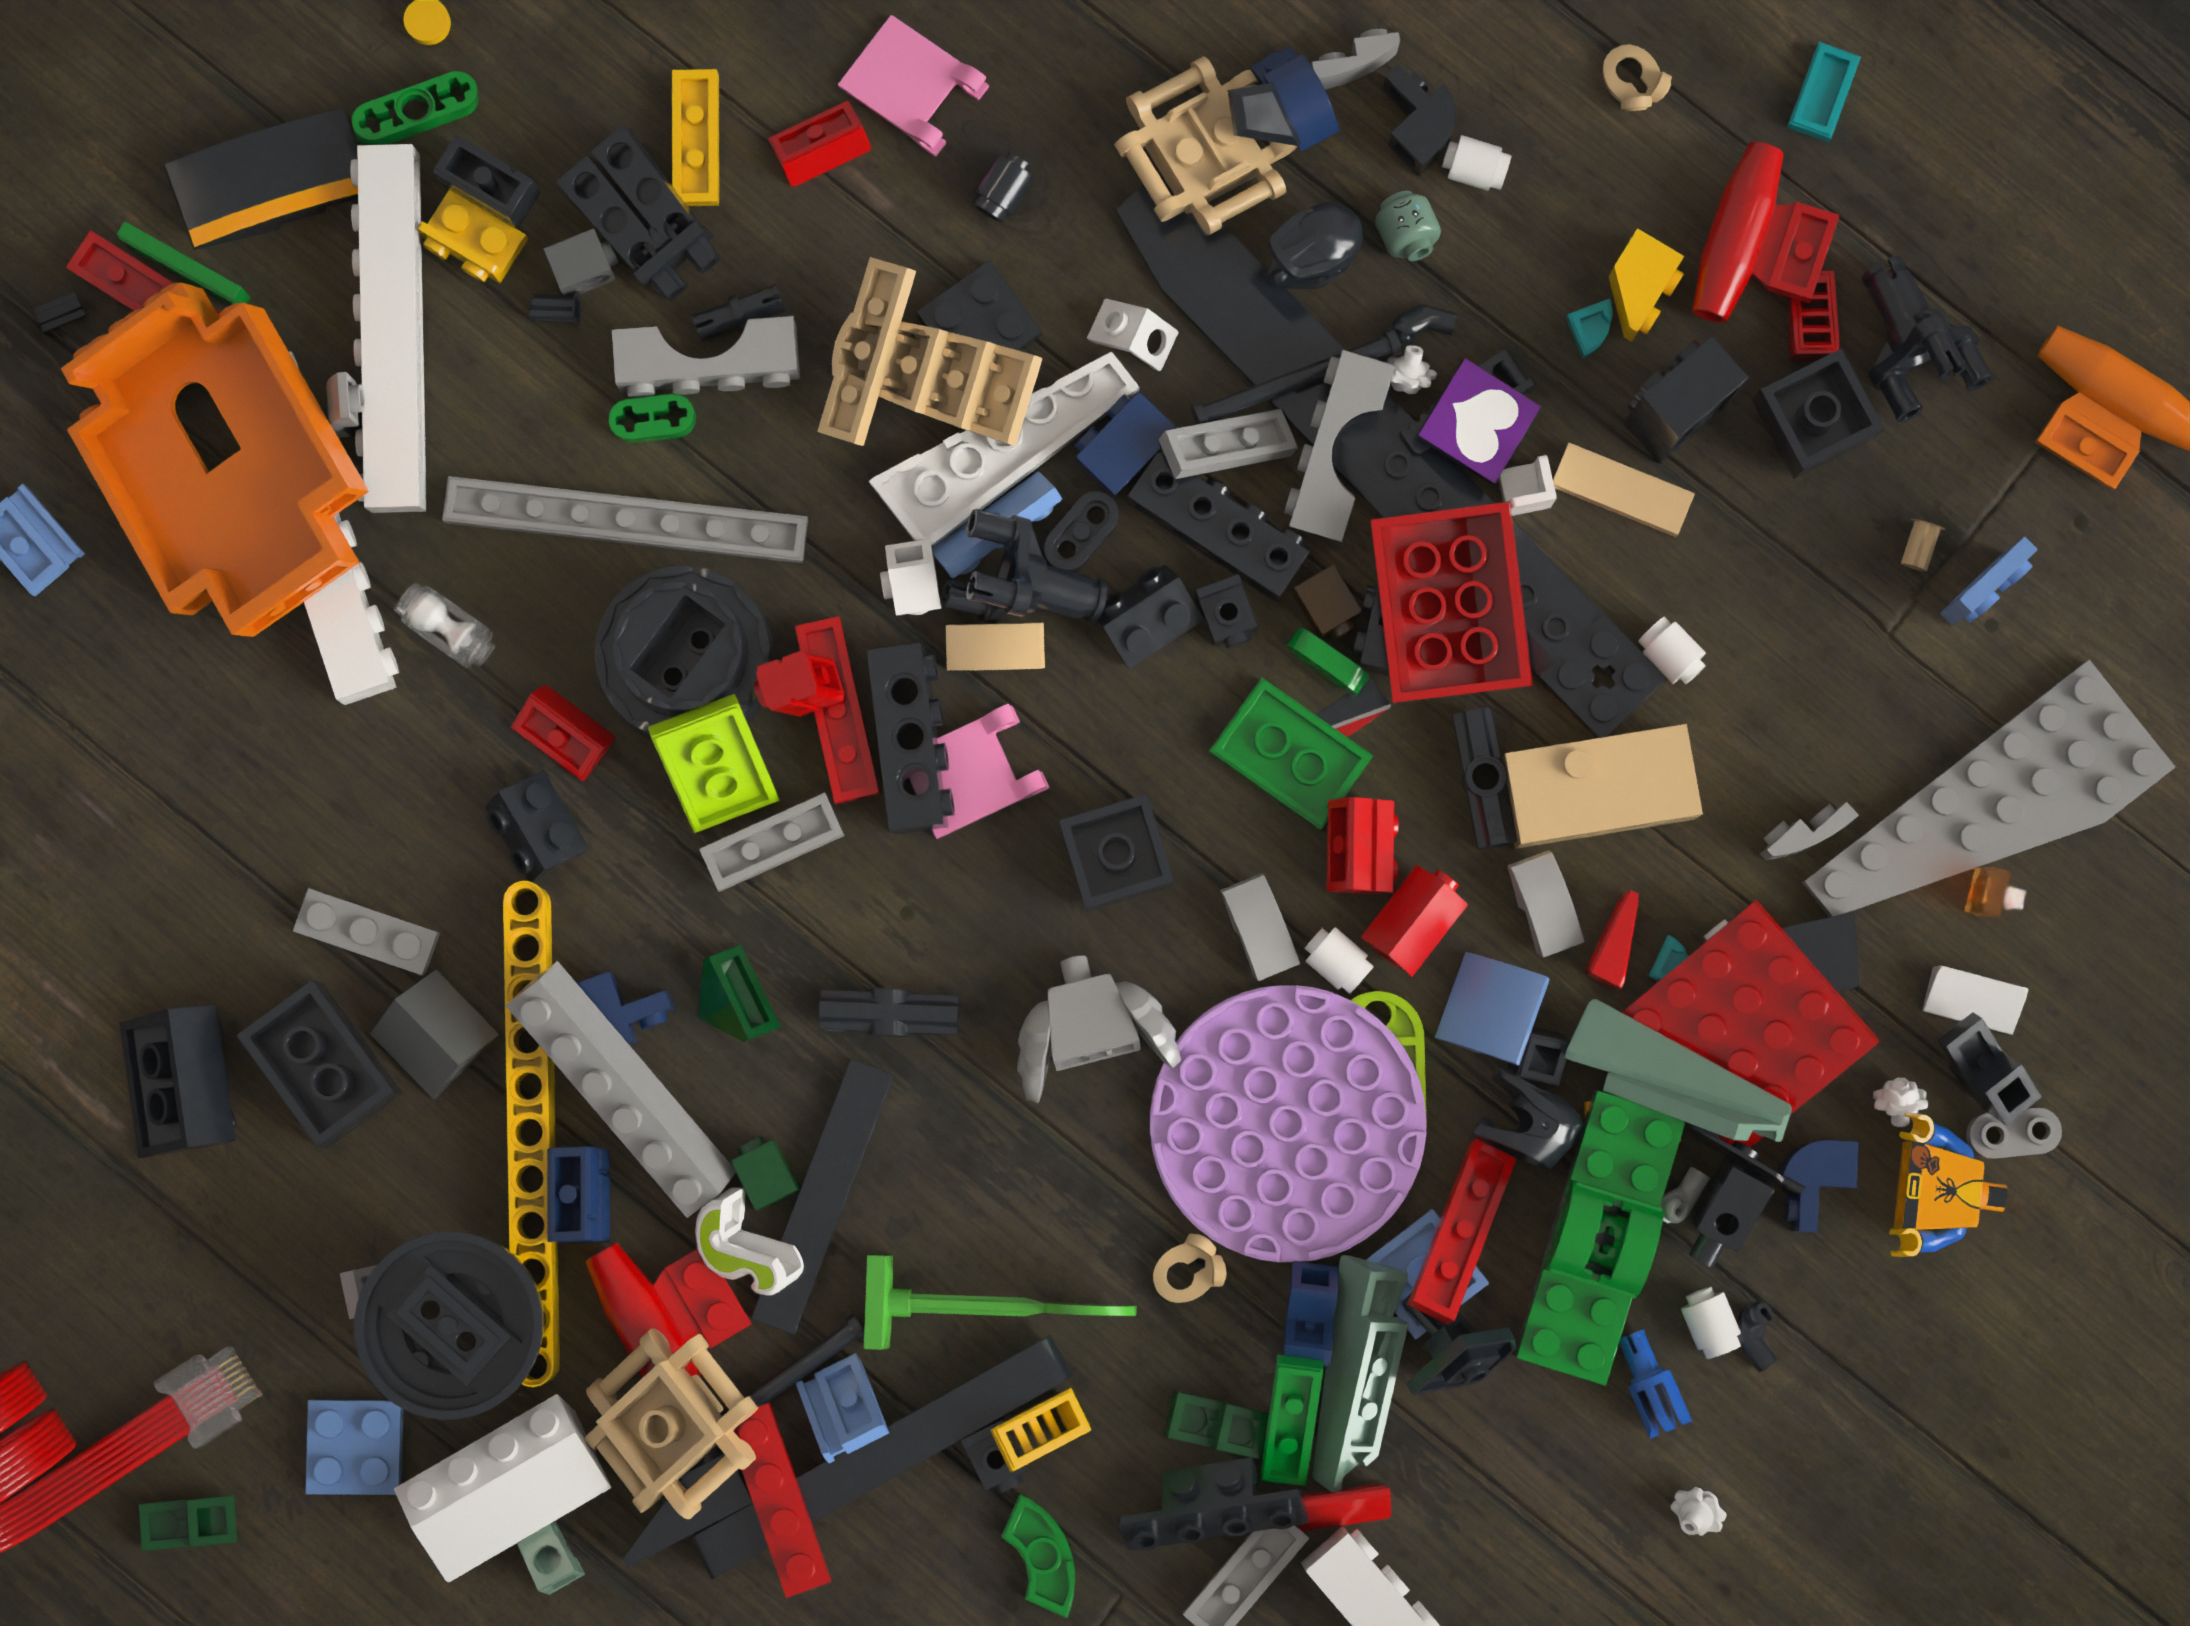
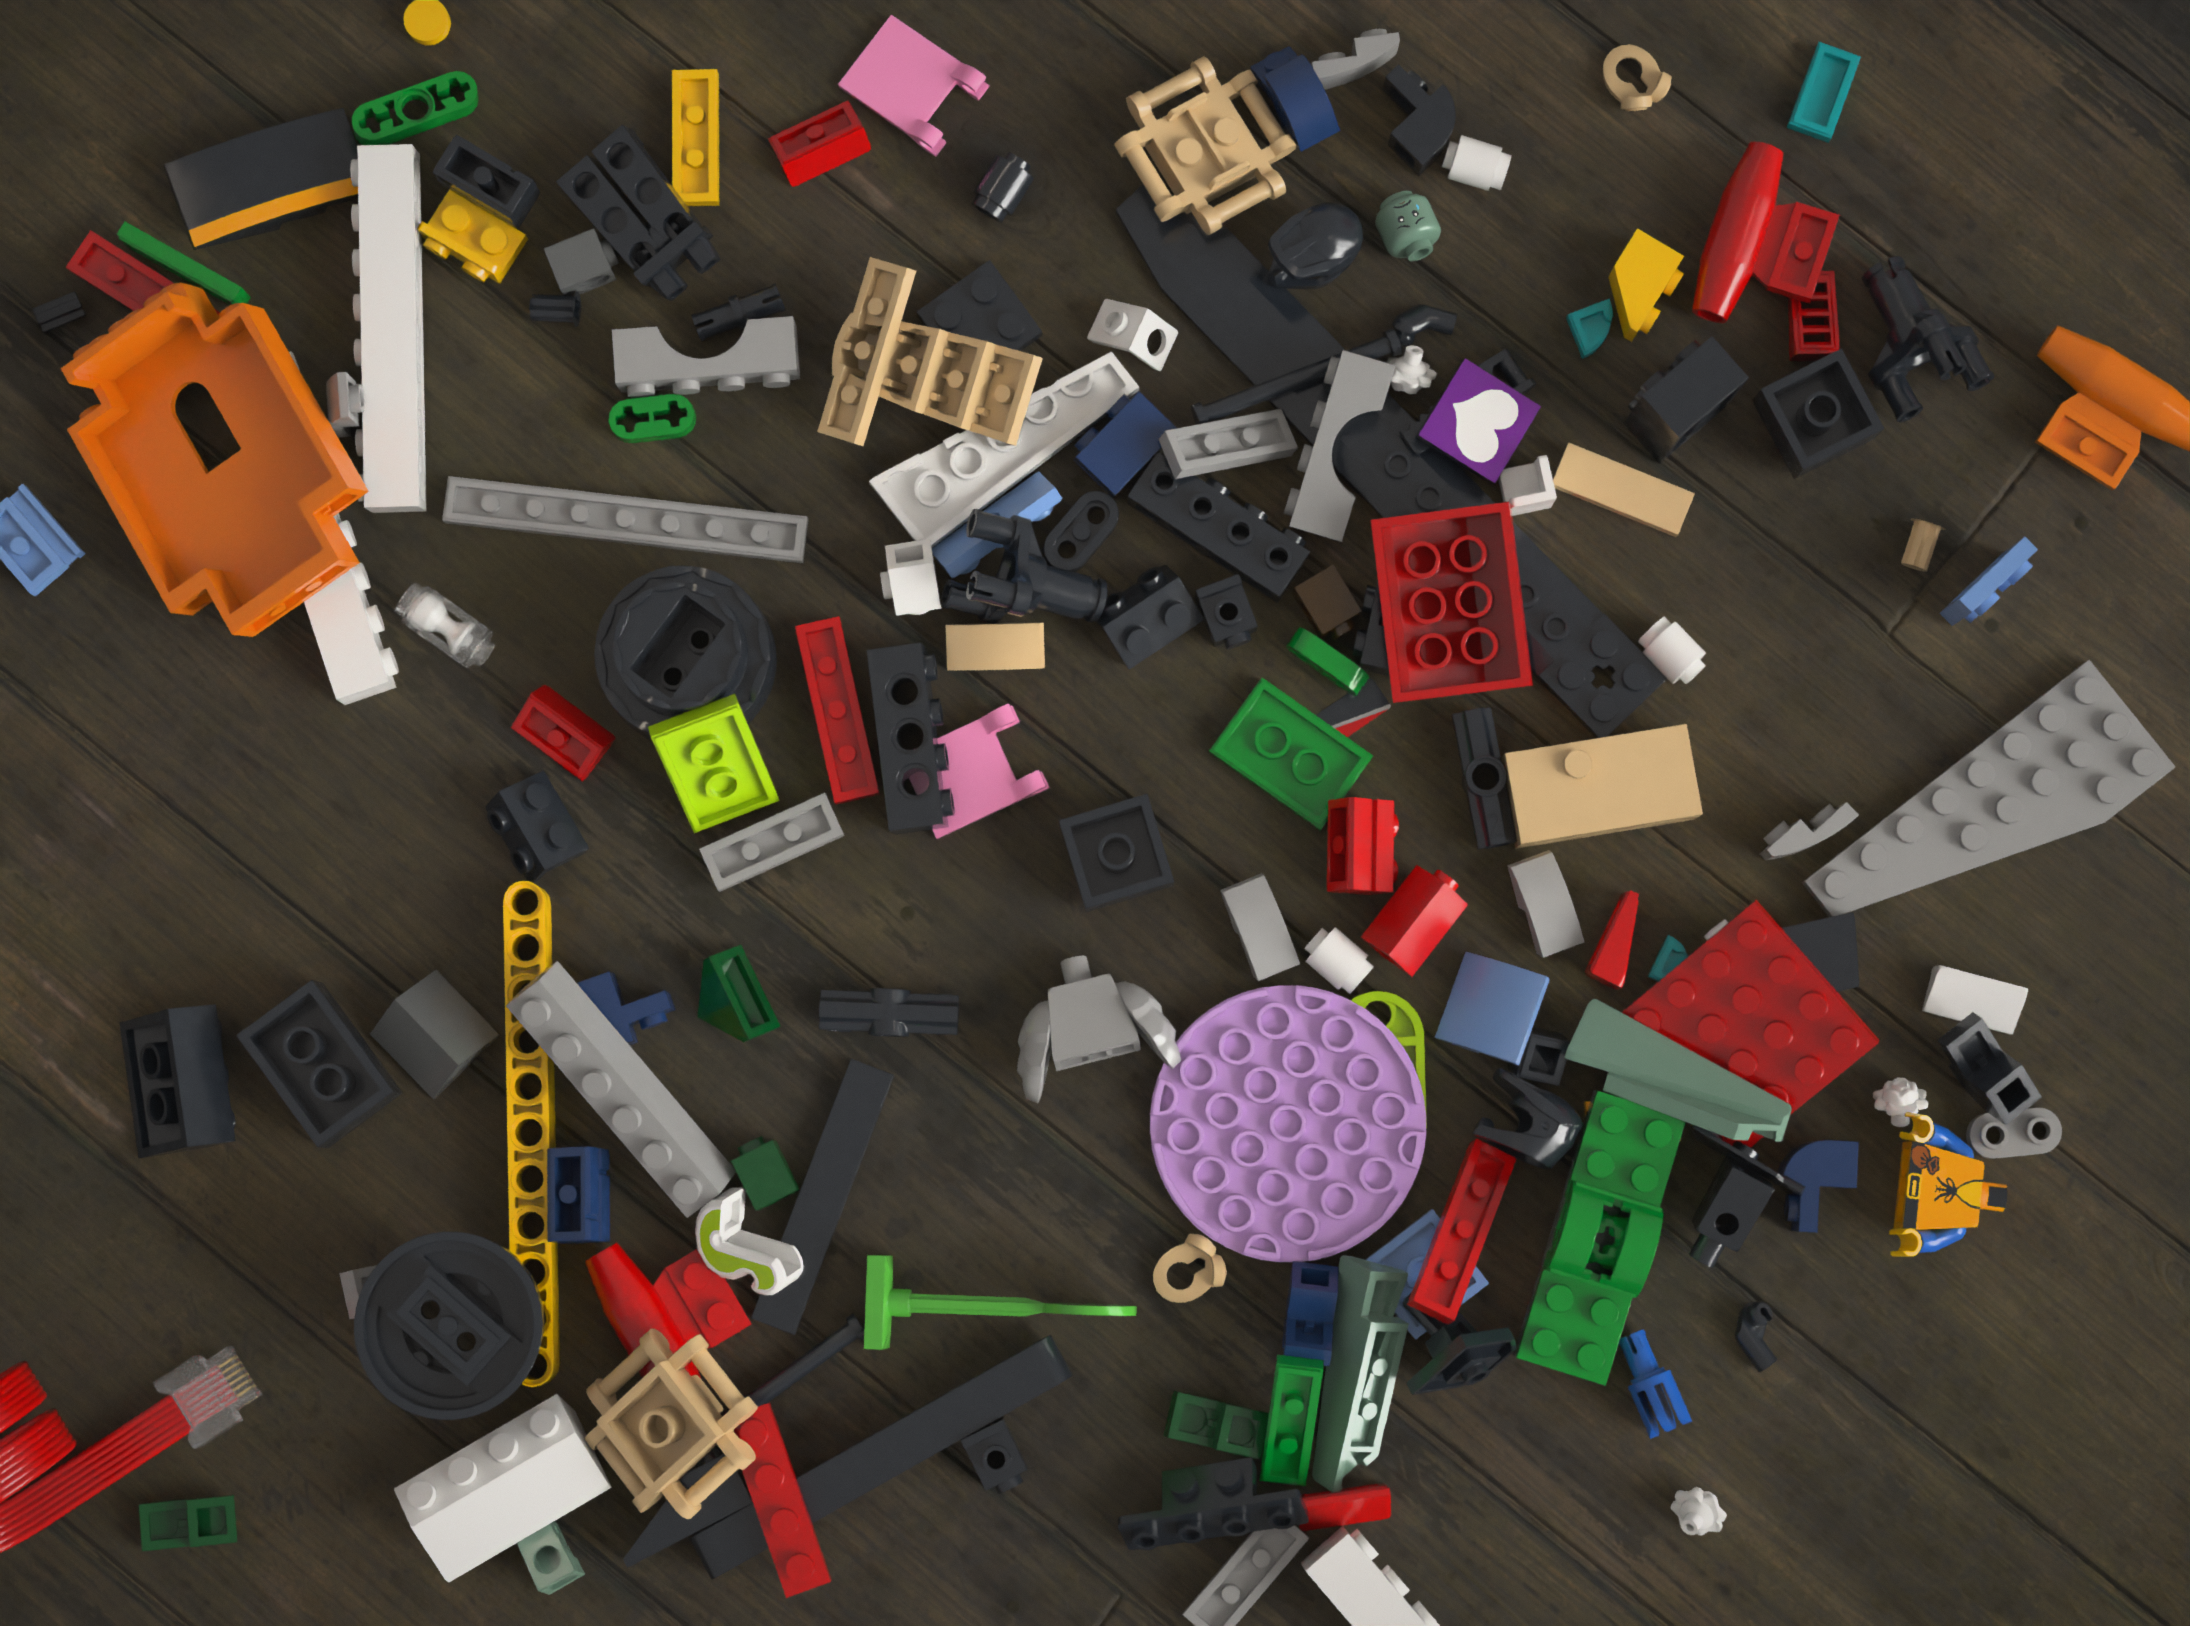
light grey plate [293,888,440,976] -> none
medium blue plate [306,1399,404,1495] -> none
red brick [754,650,845,717] -> none
medium blue plate [796,1353,889,1463] -> none
yellow slope [990,1388,1091,1472] -> none
green tile [1001,1493,1075,1618] -> none
black piece [1227,83,1301,146] -> none
light grey arm [1660,1167,1710,1223] -> none
white brick [1681,1286,1741,1359] -> none
clear orange tile [1964,867,2026,917] -> none

